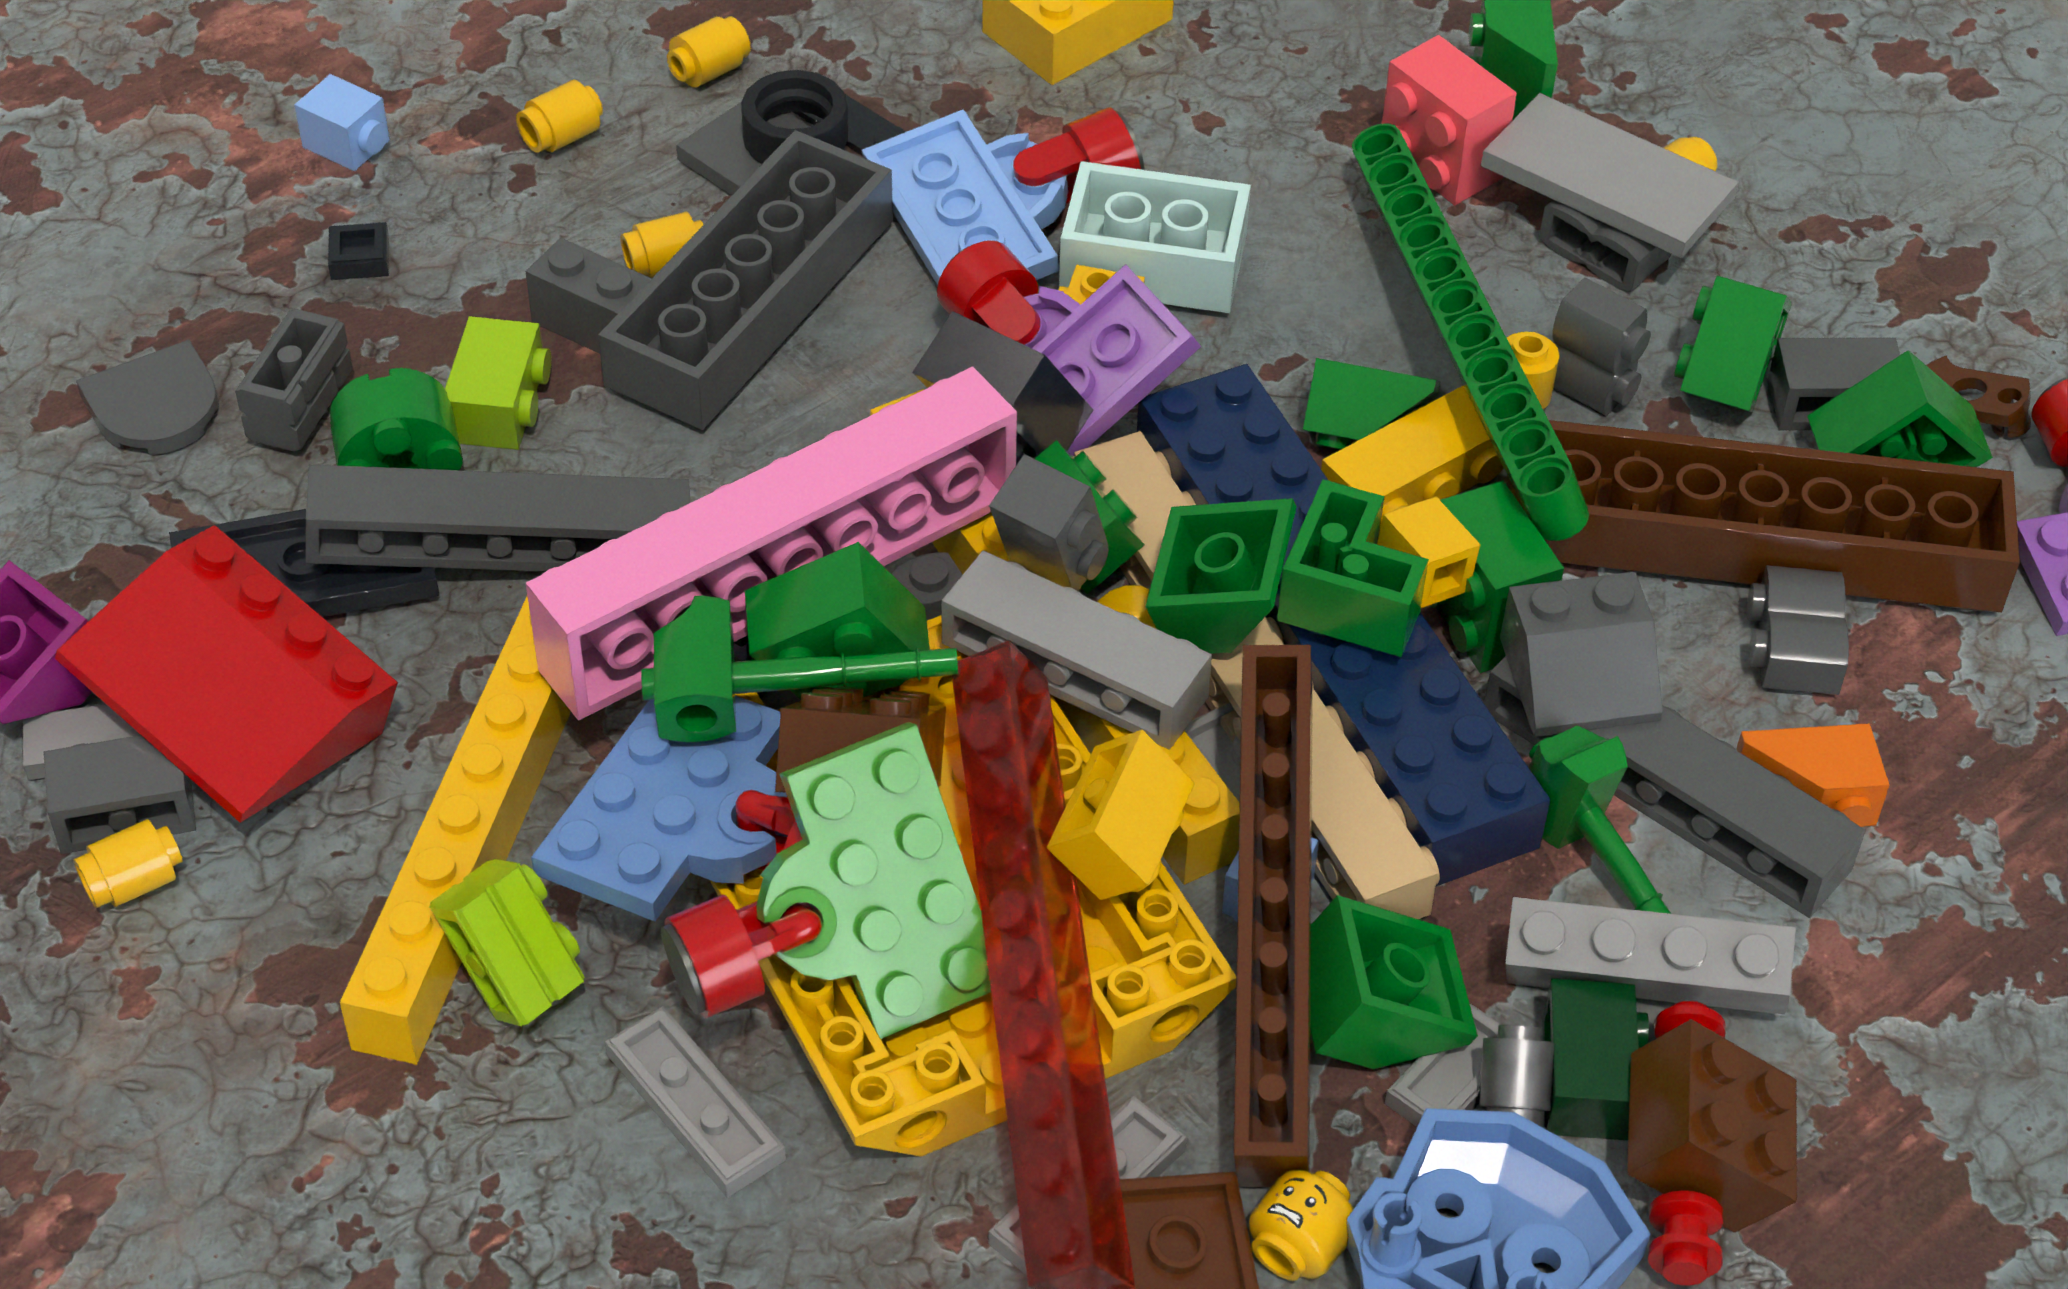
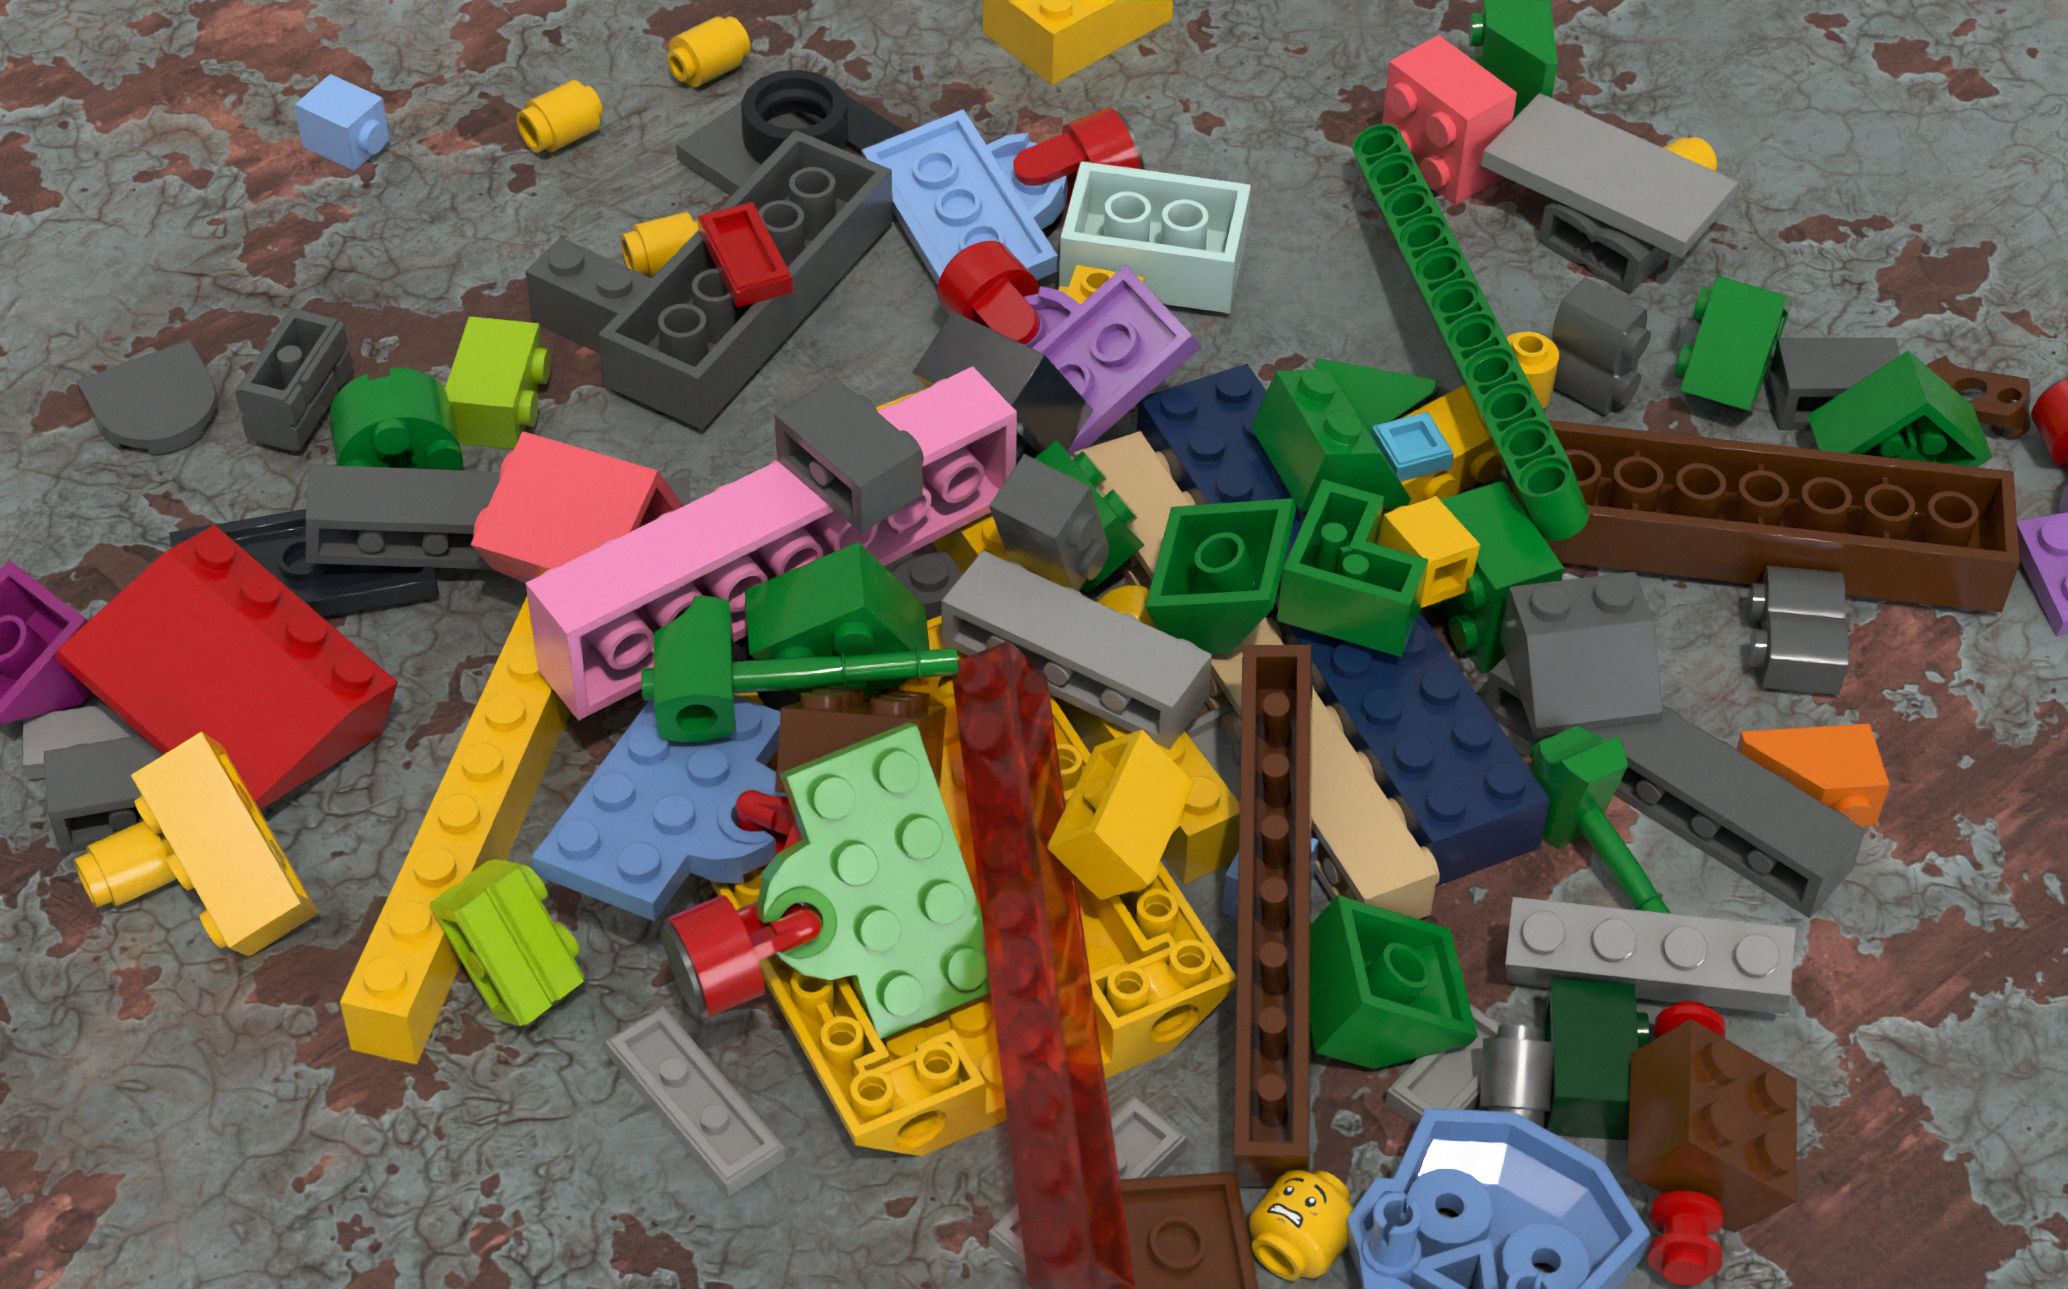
black tile [328,222,389,280] -> none
none -> yellow brick [131,731,319,957]
none -> coral slope [470,431,684,584]
none -> red tile [697,202,793,307]
none -> dark grey brick [774,378,924,534]
none -> green slope [1251,369,1411,511]
none -> medium azure tile [1371,412,1454,482]

